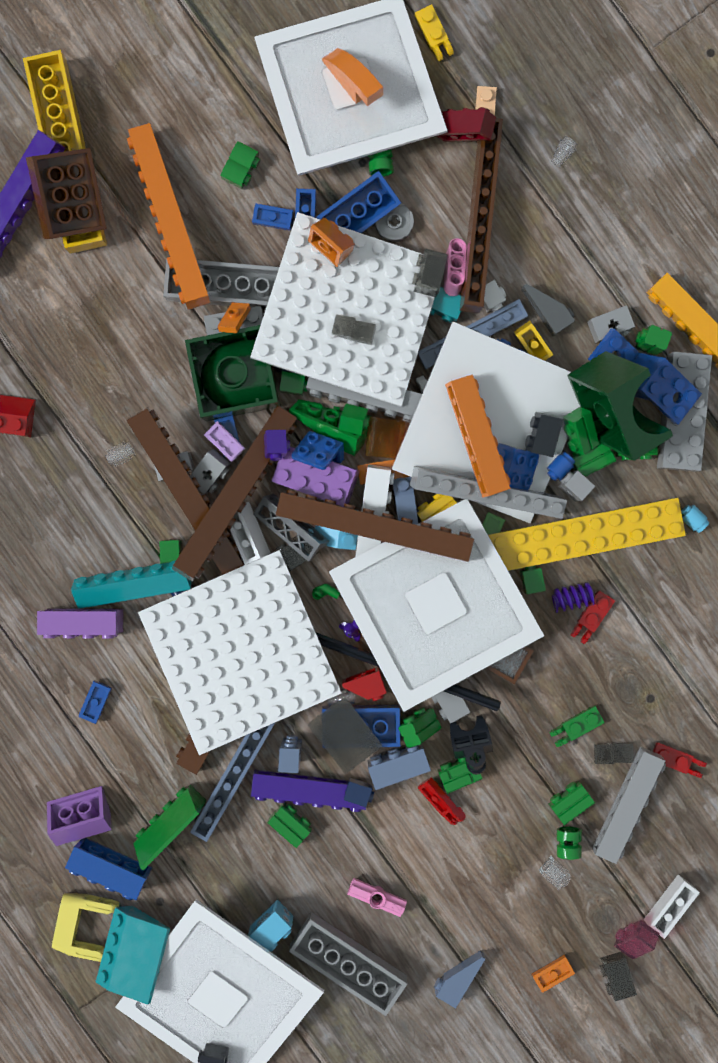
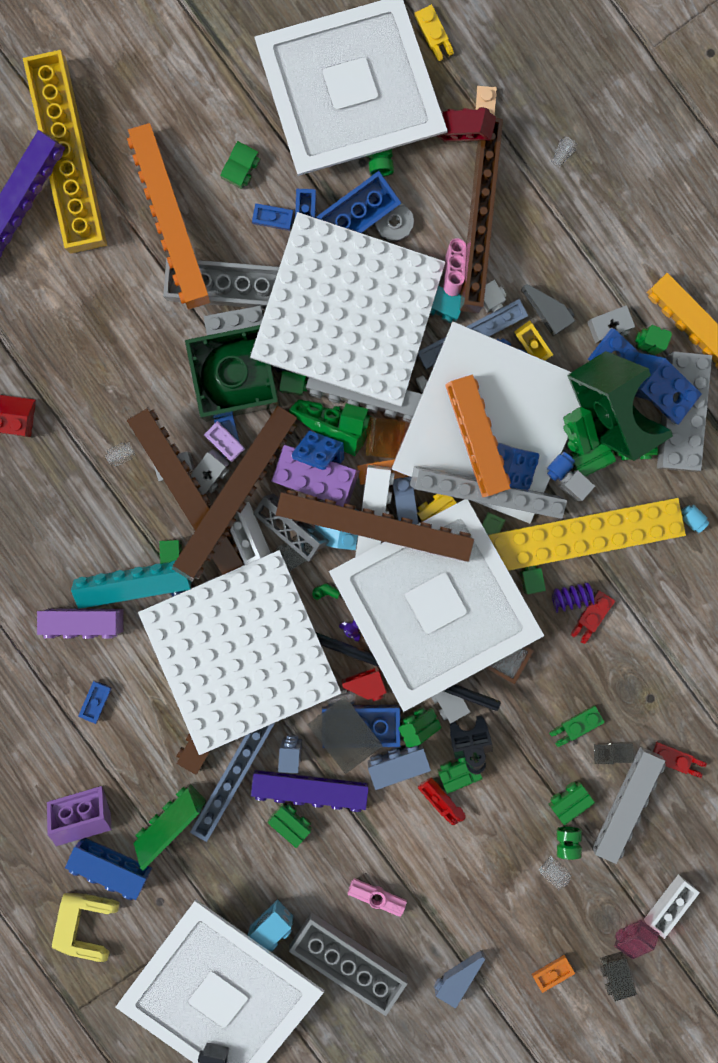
reddish brown slope [26,148,107,239] -> none
teal slope [96,905,170,1005] -> none
orange plate [218,302,251,333] -> none
dark purple brick [264,430,290,461] -> none
orange slope [308,218,355,267] -> none
orange slope [322,48,383,106] -> none
clear smoke slope [332,314,376,345] -> none
dark blue brick [344,778,374,807] -> none
clear smoke brick [412,248,448,297] -> none
black brick [525,412,563,457] -> none

